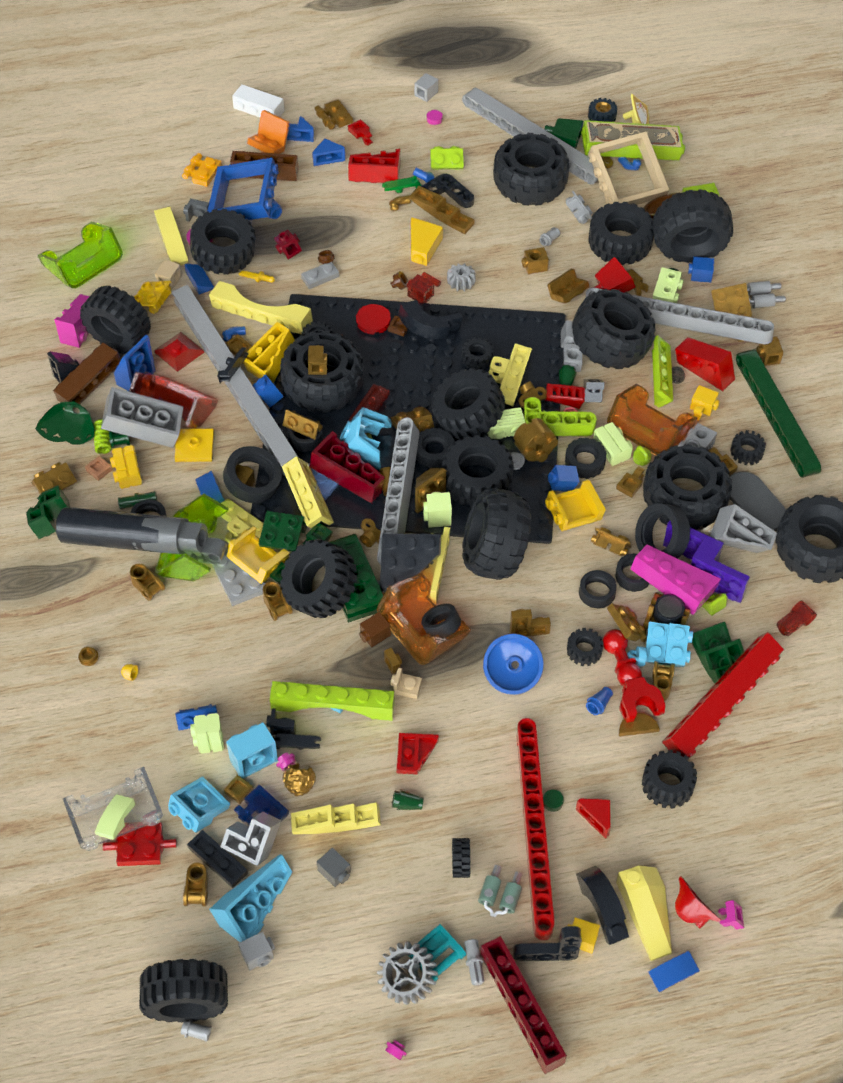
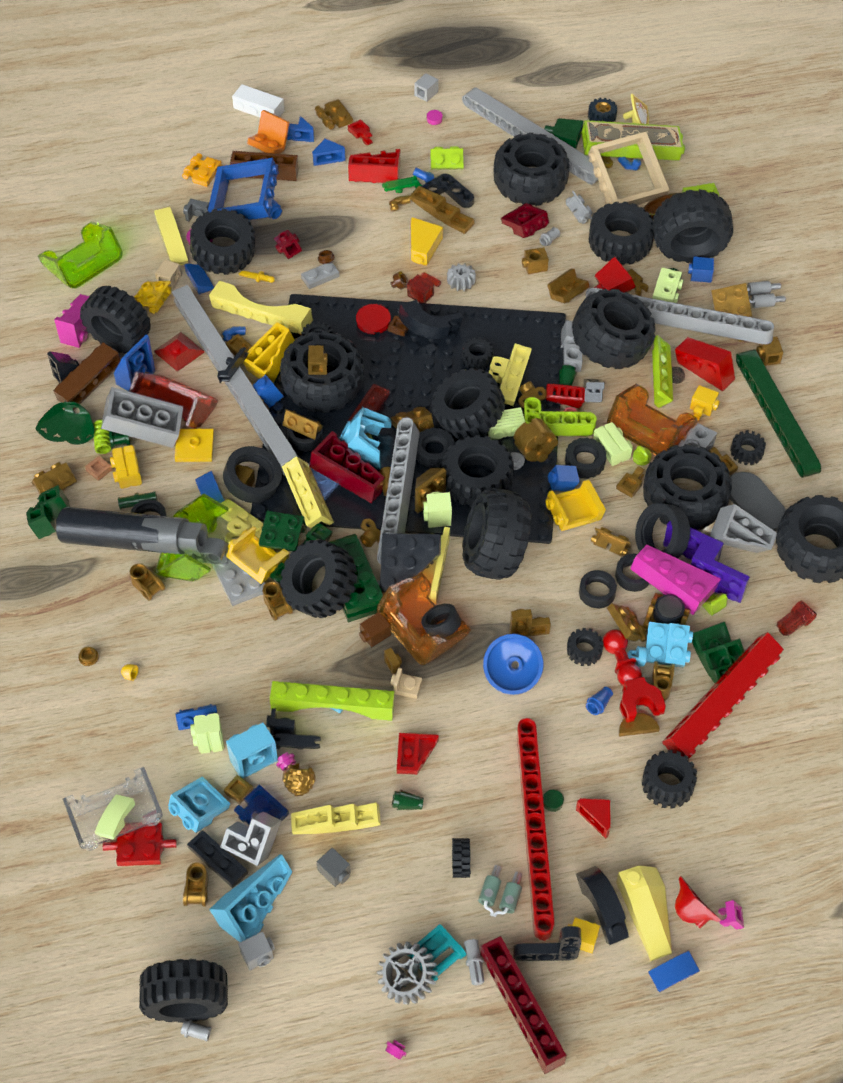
none -> dark red plate [501,203,549,238]

